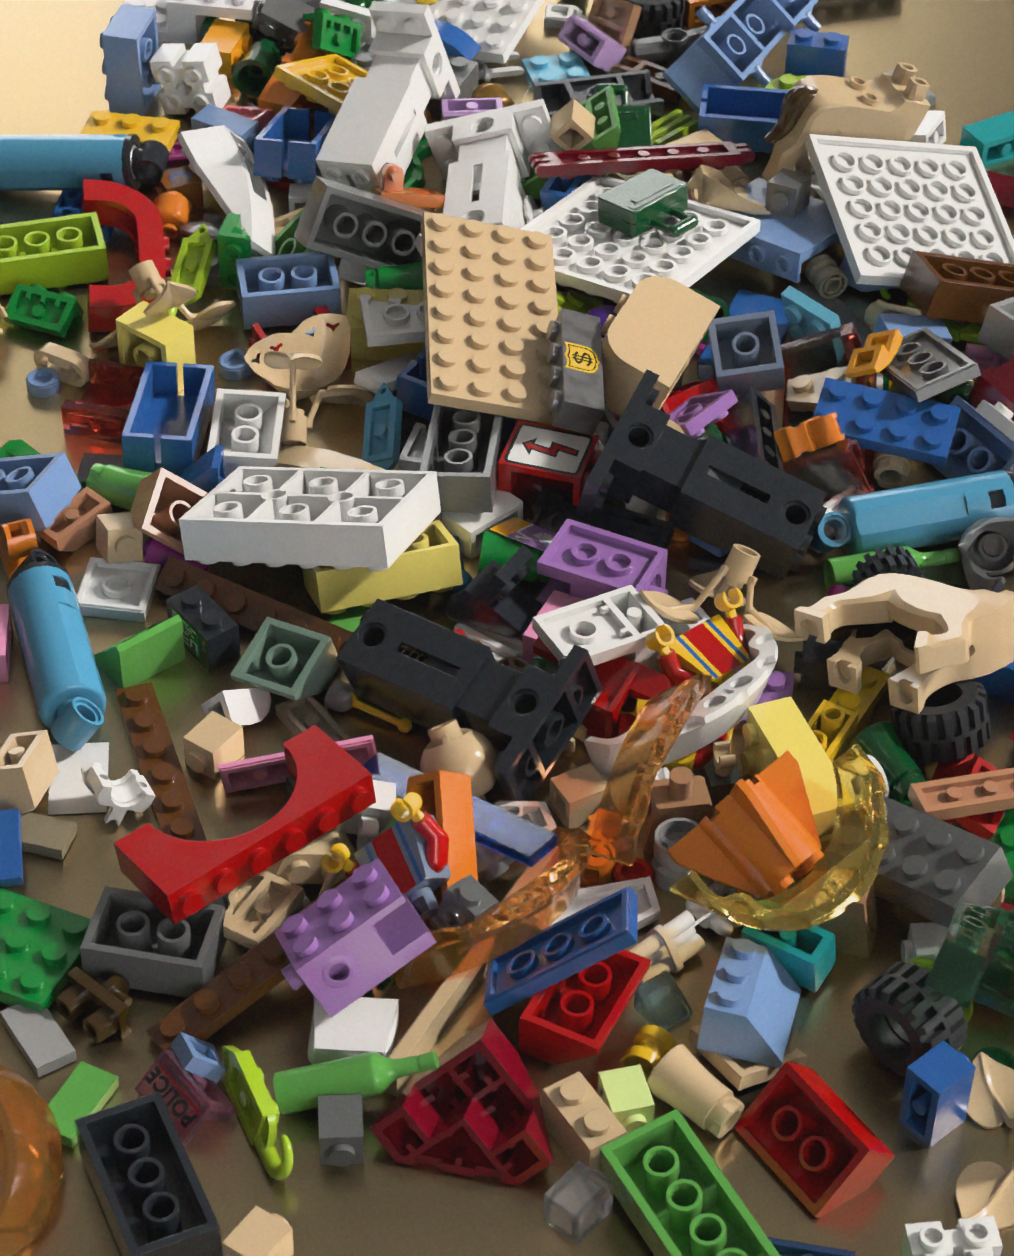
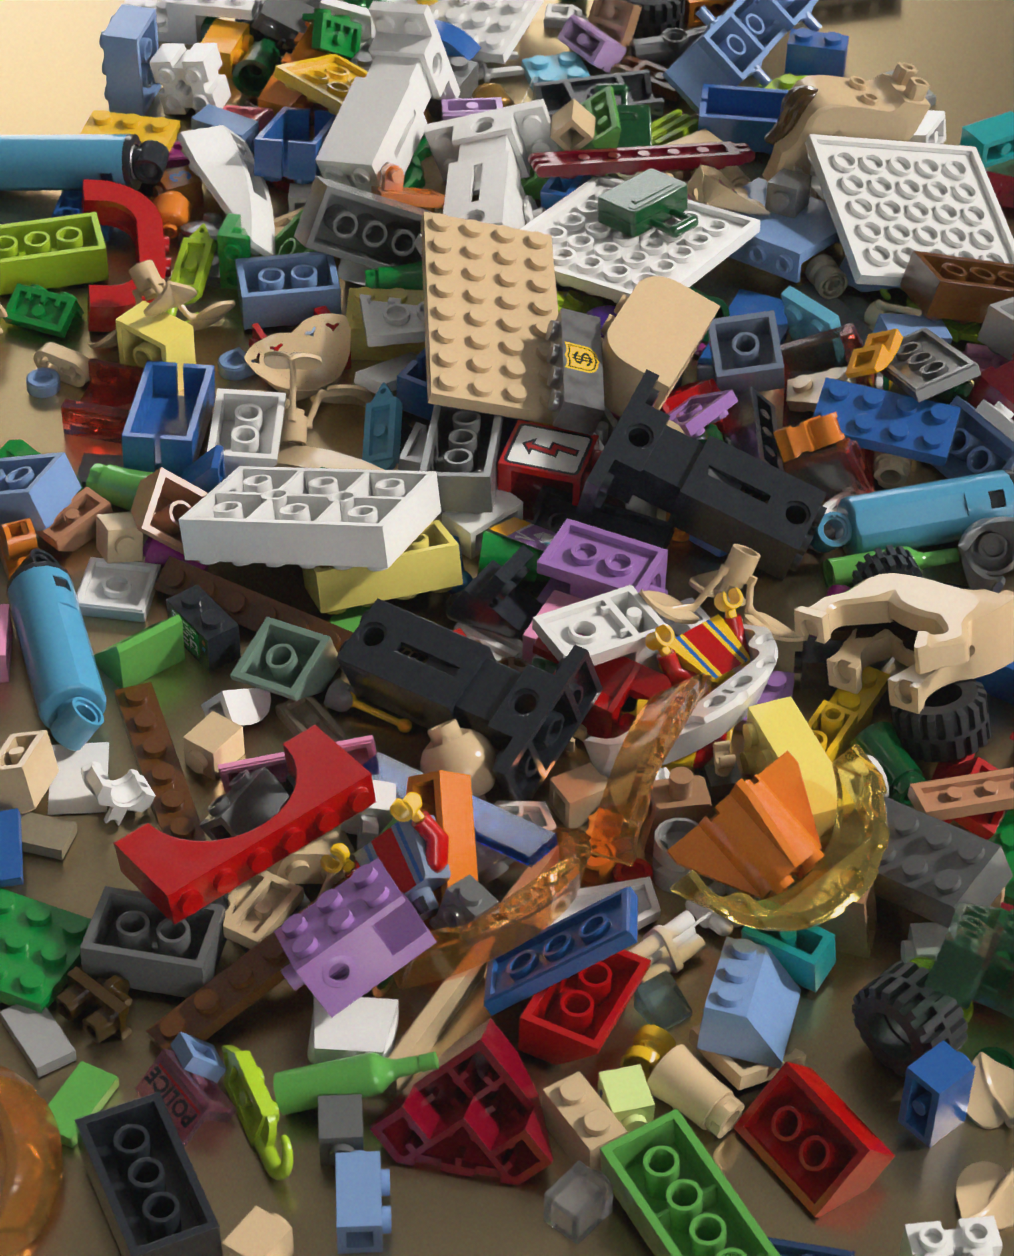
none -> dark grey brick [199,767,290,841]
none -> medium blue brick [335,1150,392,1254]

